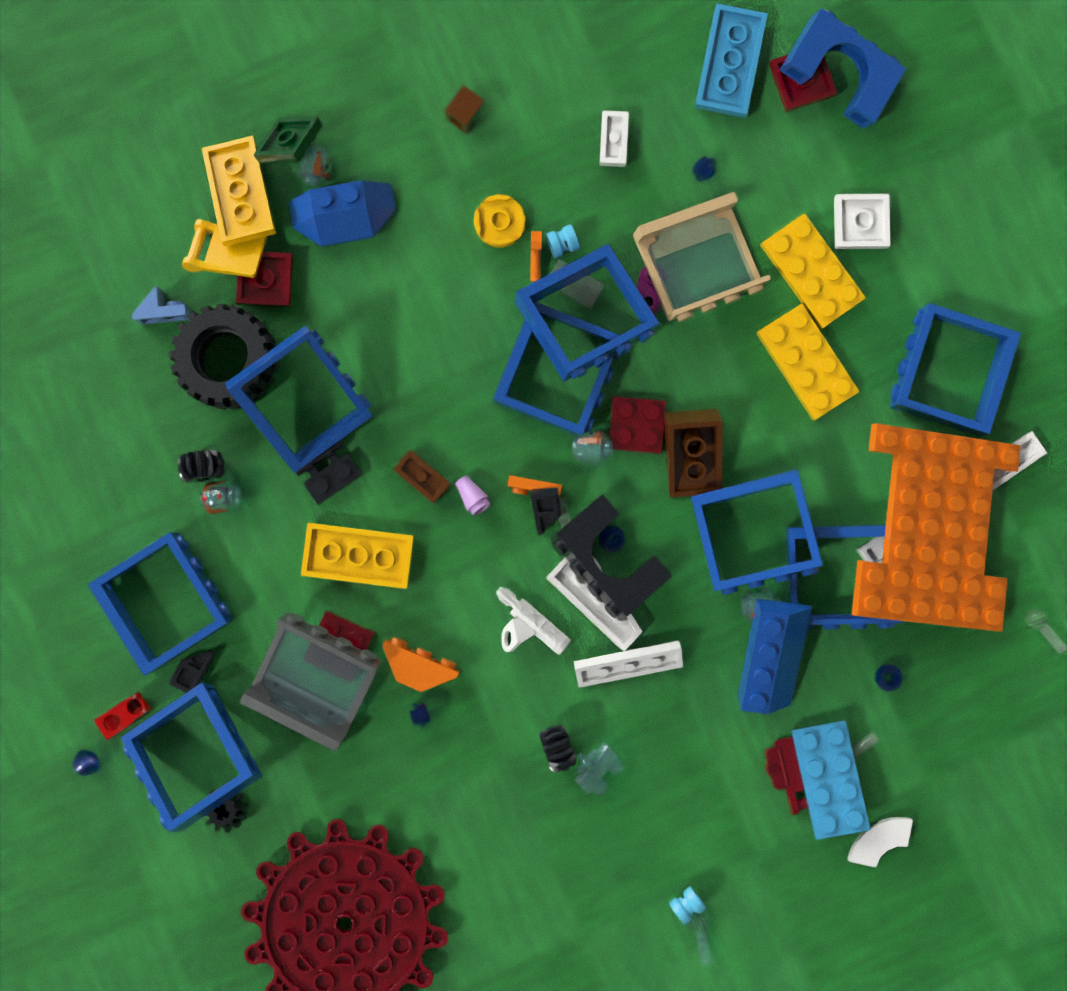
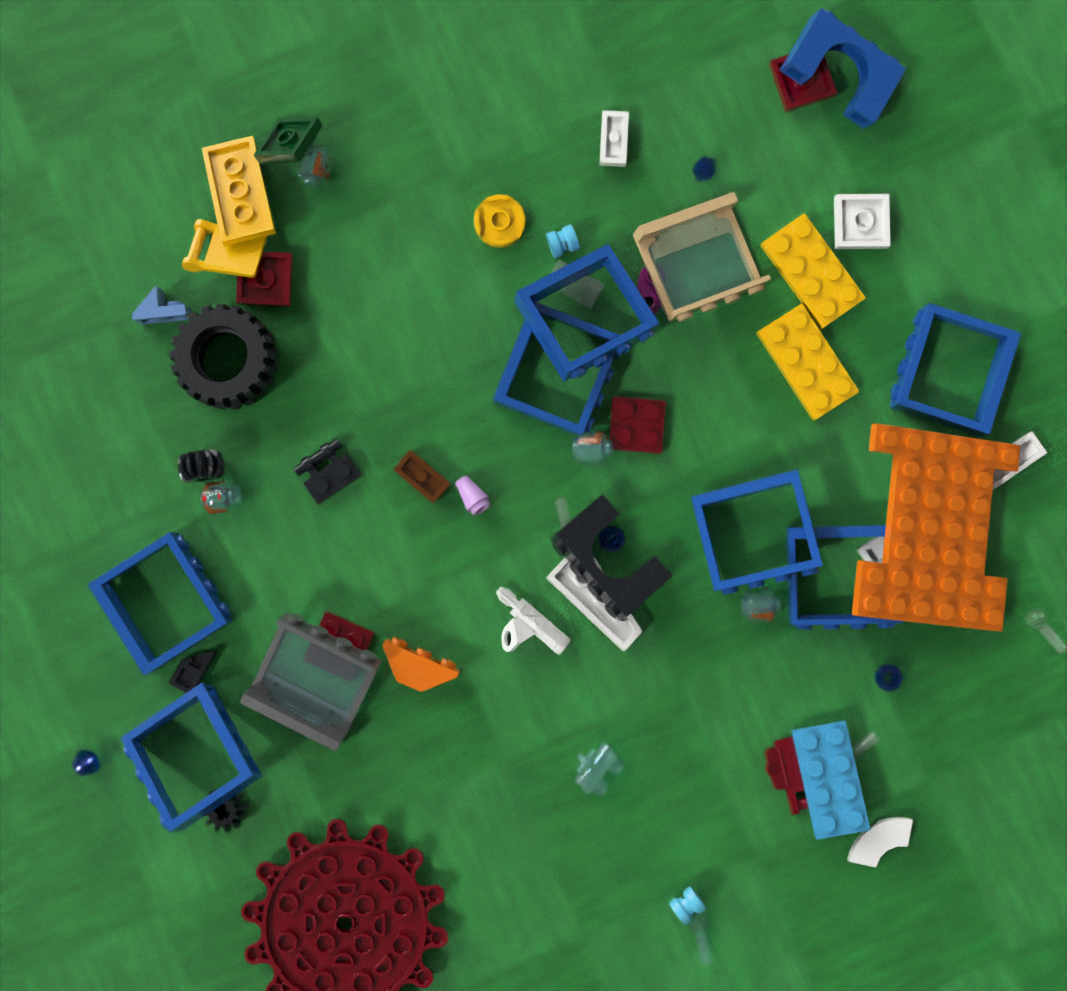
red leg [93,692,152,740] -> none
blue window [225,326,372,473] -> none
blue wedge [288,180,396,247] -> none
yellow plate [301,523,414,589] -> none
clear blue plate [409,702,431,729] -> none
reddish brown panel [445,85,484,135] -> none
orange plate [507,475,562,496] -> none
orange bar [530,231,542,282] -> none
black tile [531,488,562,536] -> none
black gear [539,724,577,773] -> none
white plate [574,641,683,688] -> none
reddish brown slope [664,409,723,498] -> none
dark azure plate [694,3,768,118] -> none
blue slope [737,599,812,714] -> none

